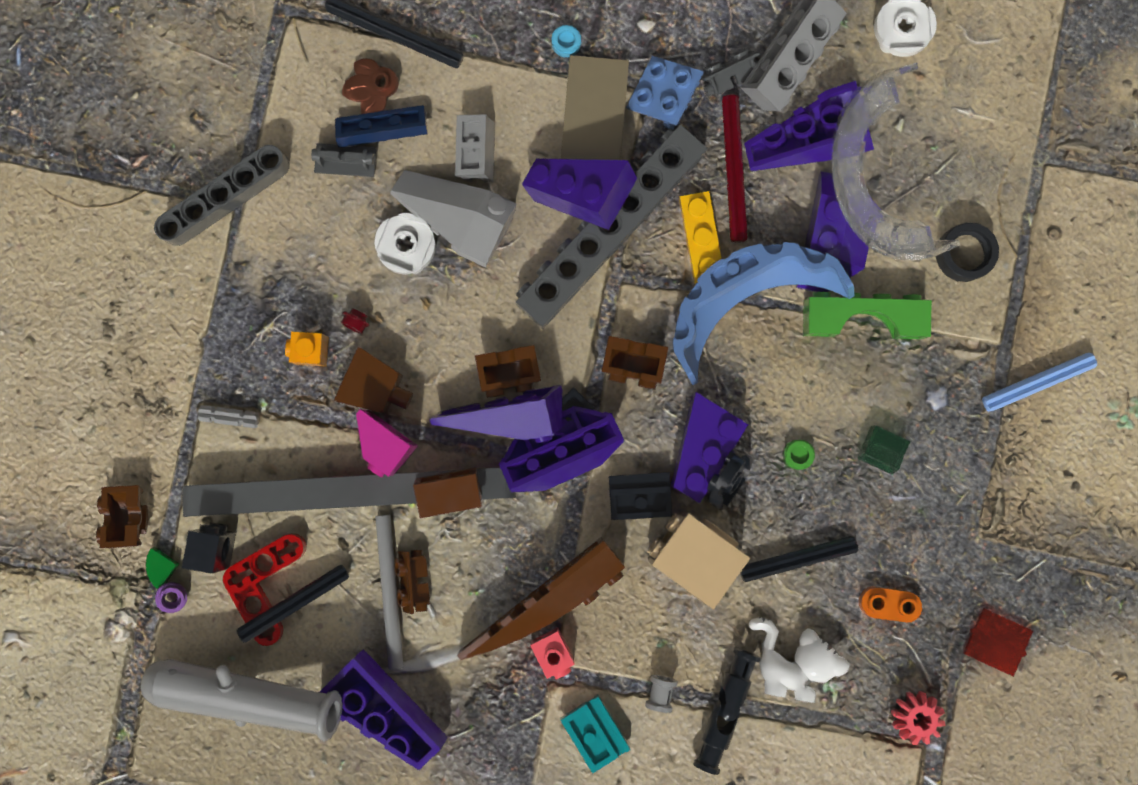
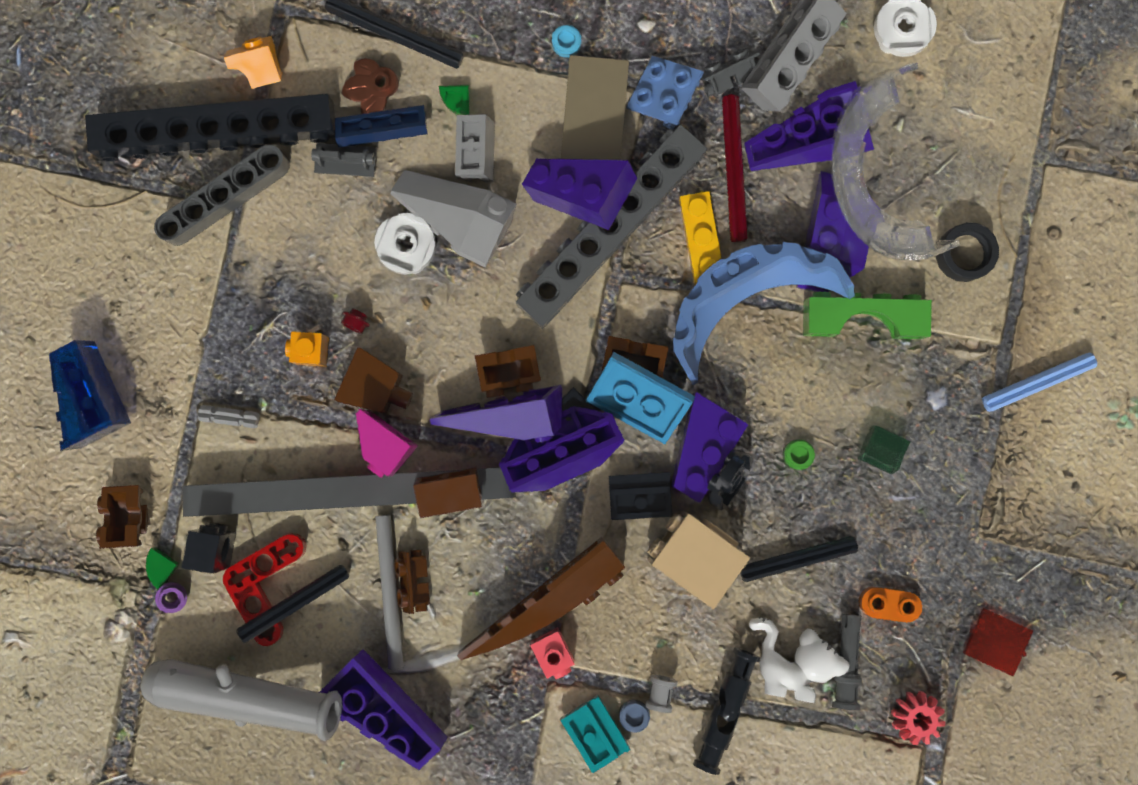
none -> clear blue wedge [49,340,131,451]
none -> black brick [85,94,335,162]
none -> light orange brick [224,36,282,89]
none -> green tile [439,85,470,115]
none -> dark azure tile [586,352,695,444]
none -> sand blue tile [619,700,650,733]
none -> dark grey pin [832,614,862,710]

